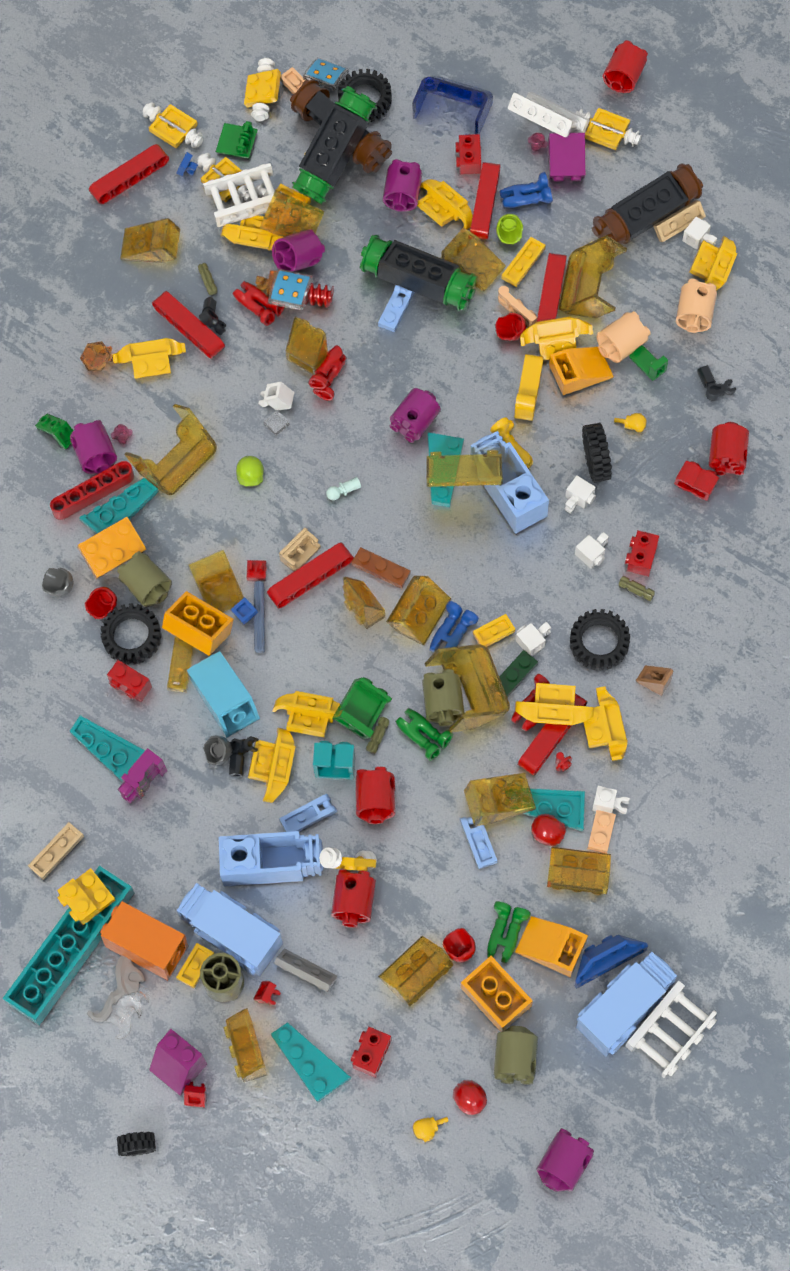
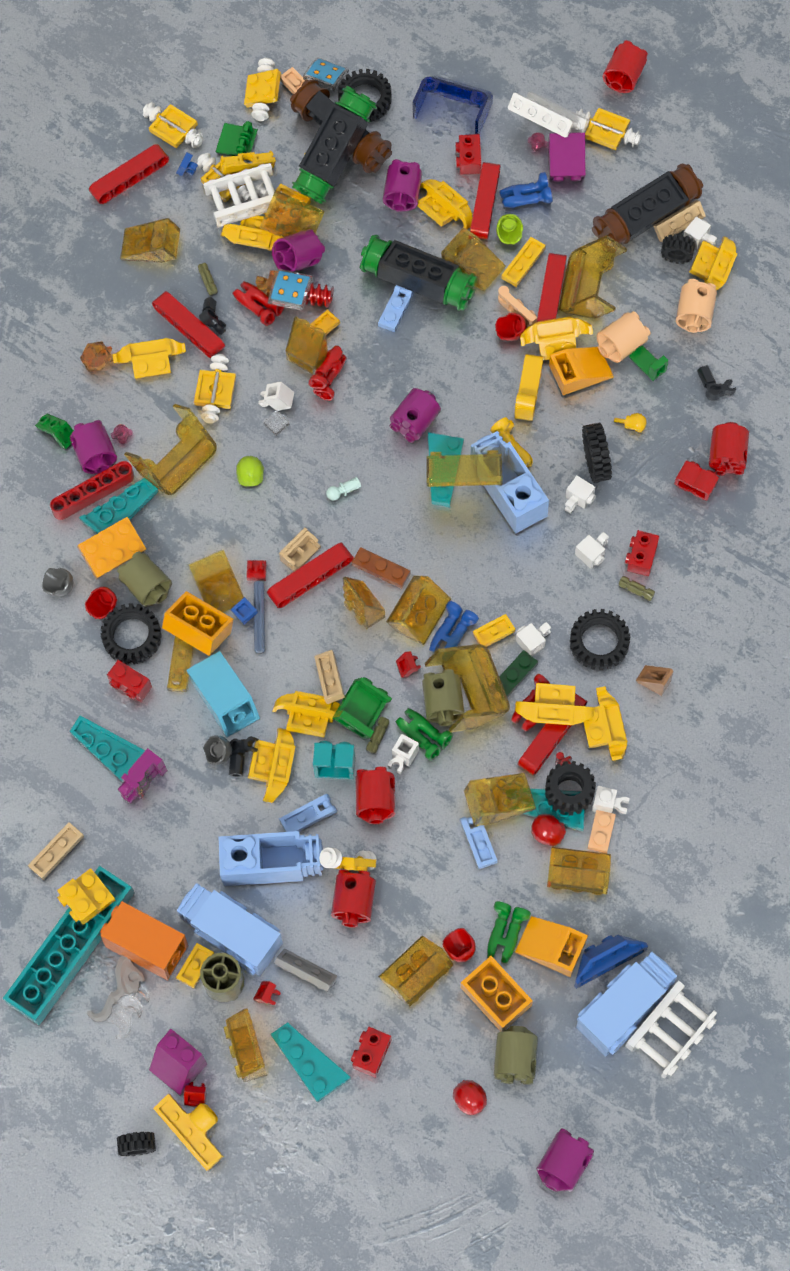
yellow piece [413,1117,448,1142] -> none
none -> yellow plate [153,1094,224,1171]
none -> yellow plate [194,354,236,423]
none -> yellow piece [220,151,276,173]
none -> yellow plate [301,309,340,346]
none -> tan plate [314,650,345,704]
none -> white brick [387,734,419,775]
none -> red tile [396,651,421,678]
none -> black tyre [545,761,596,815]
none -> black tyre [661,234,695,264]

